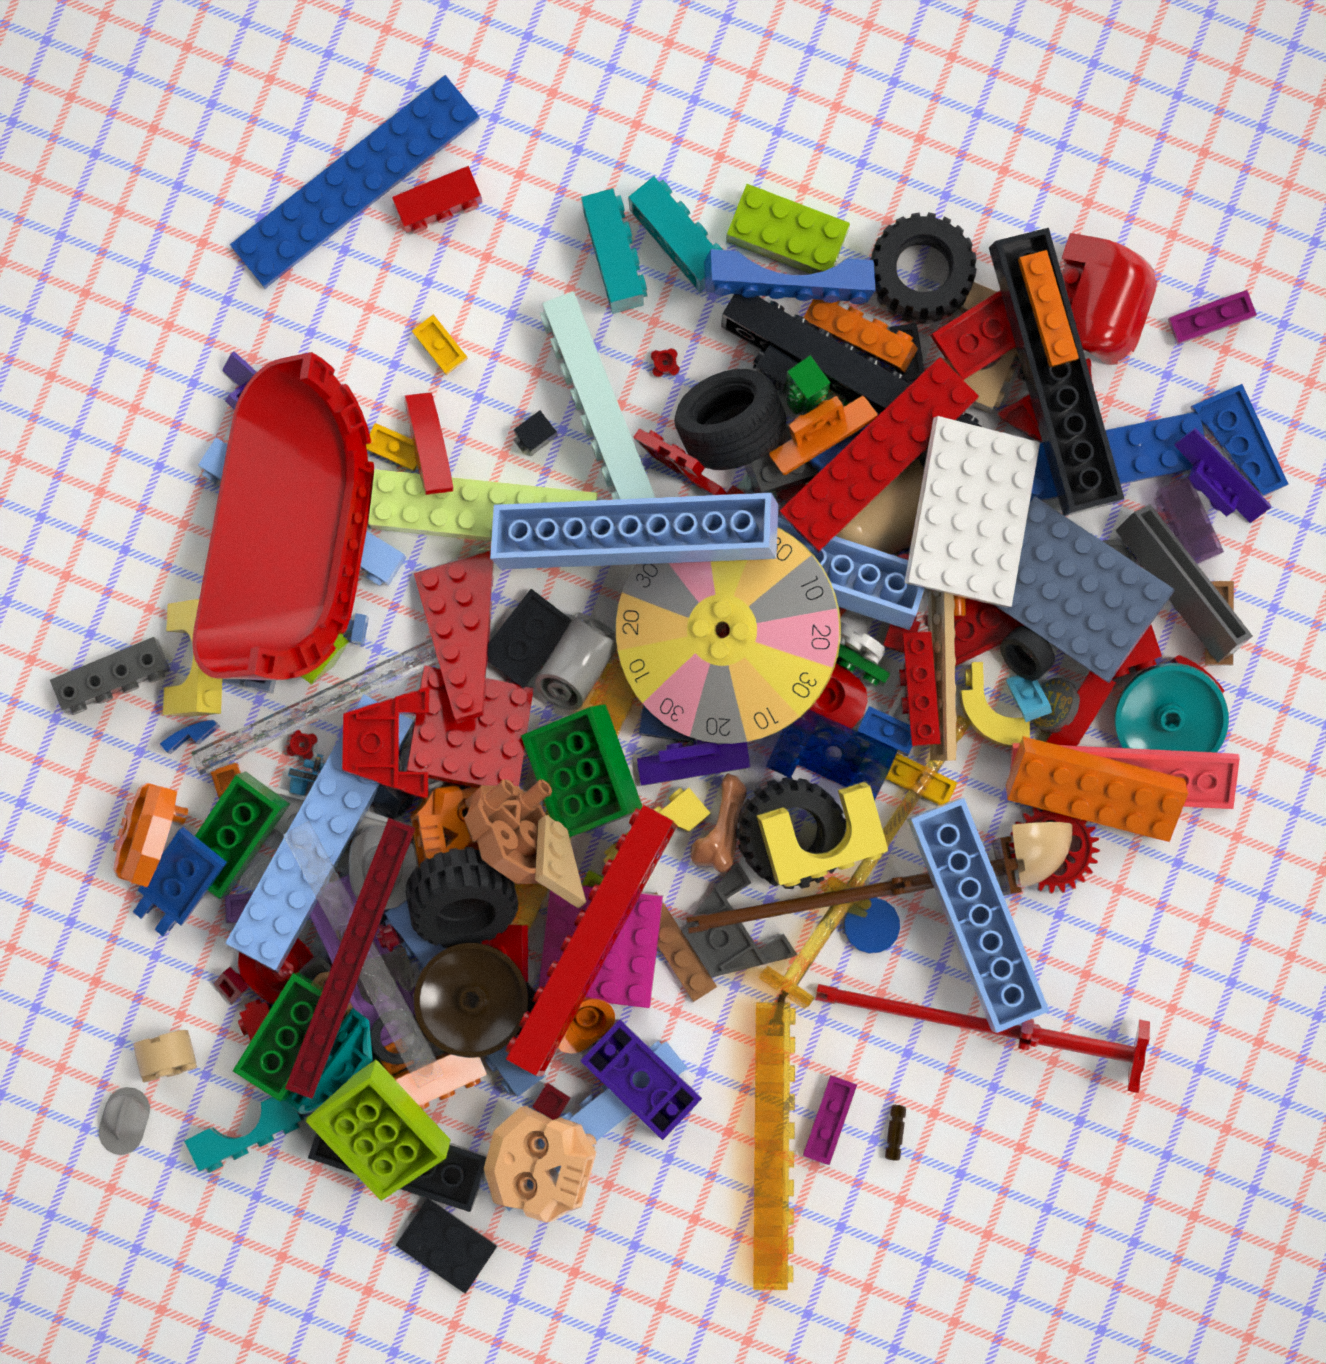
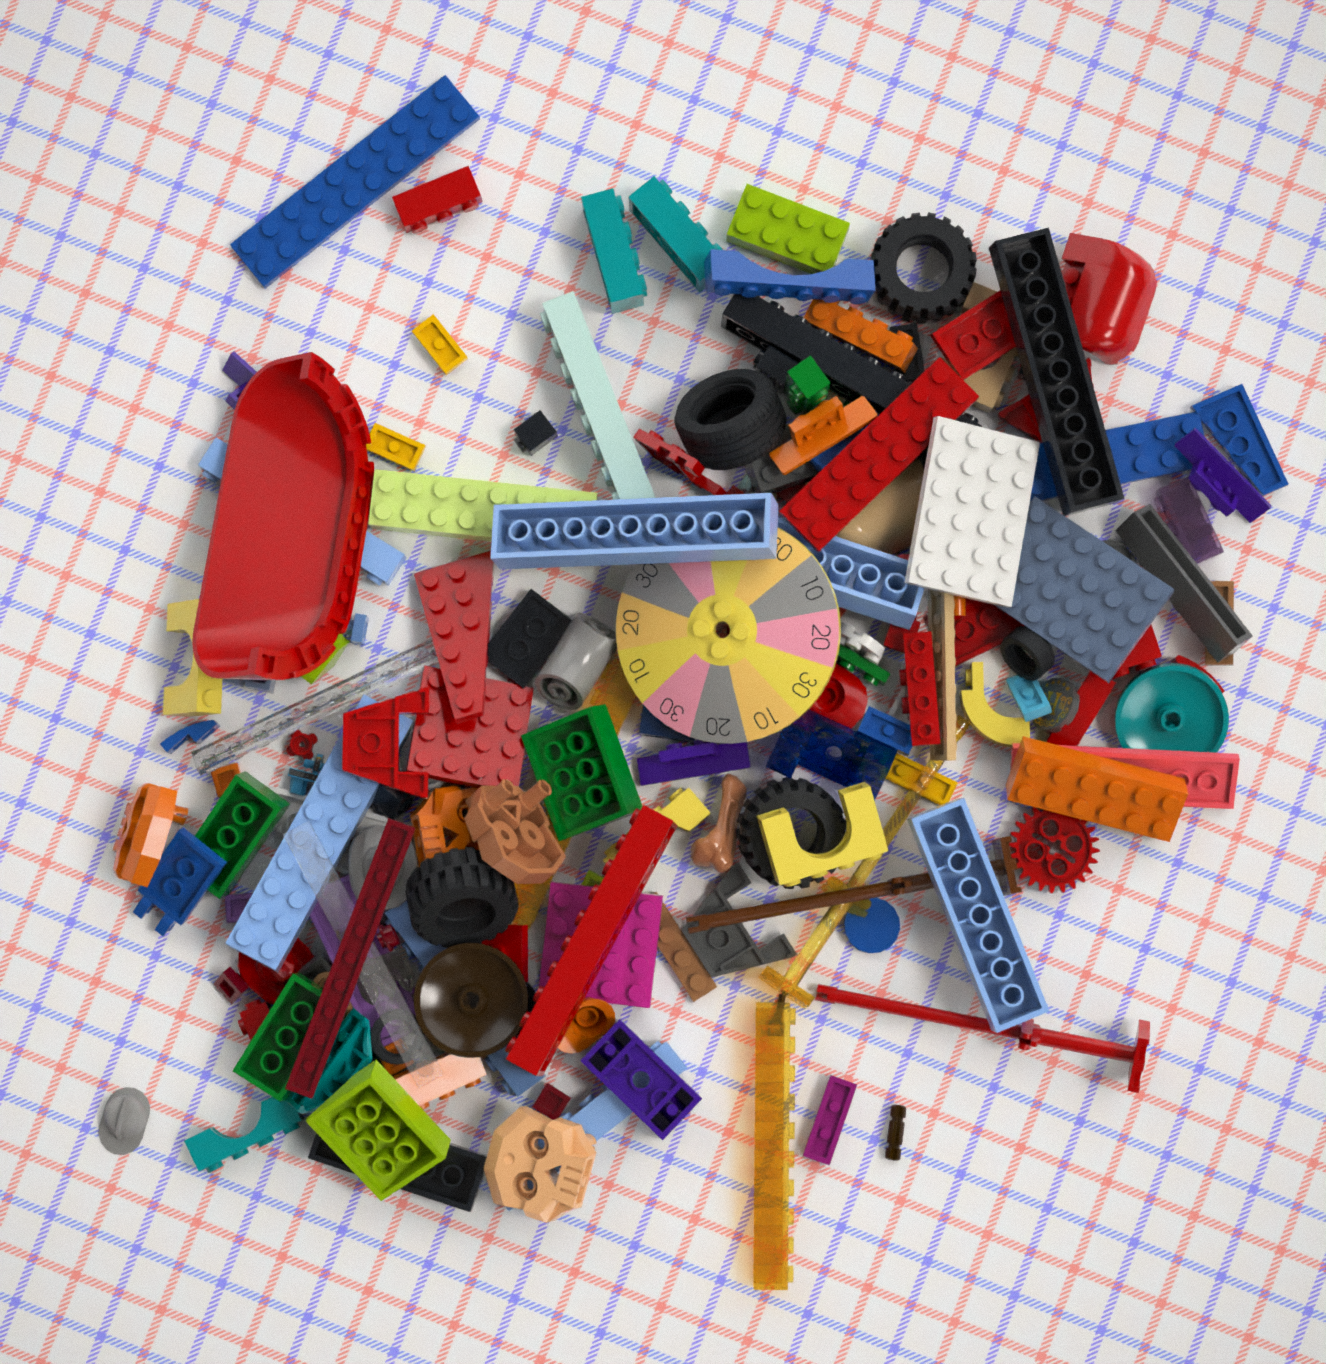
dark grey brick [50,637,170,715] -> none
tan brick [133,1030,197,1083] -> none
black plate [395,1198,498,1294] -> none
slope [404,392,453,495] -> none
tan wing [535,815,586,908] -> none
red plate [651,348,680,377] -> none
tan brick [1012,822,1072,887] -> none
orange plate [1018,250,1079,367] -> none
magenta plate [1168,290,1257,345] -> none

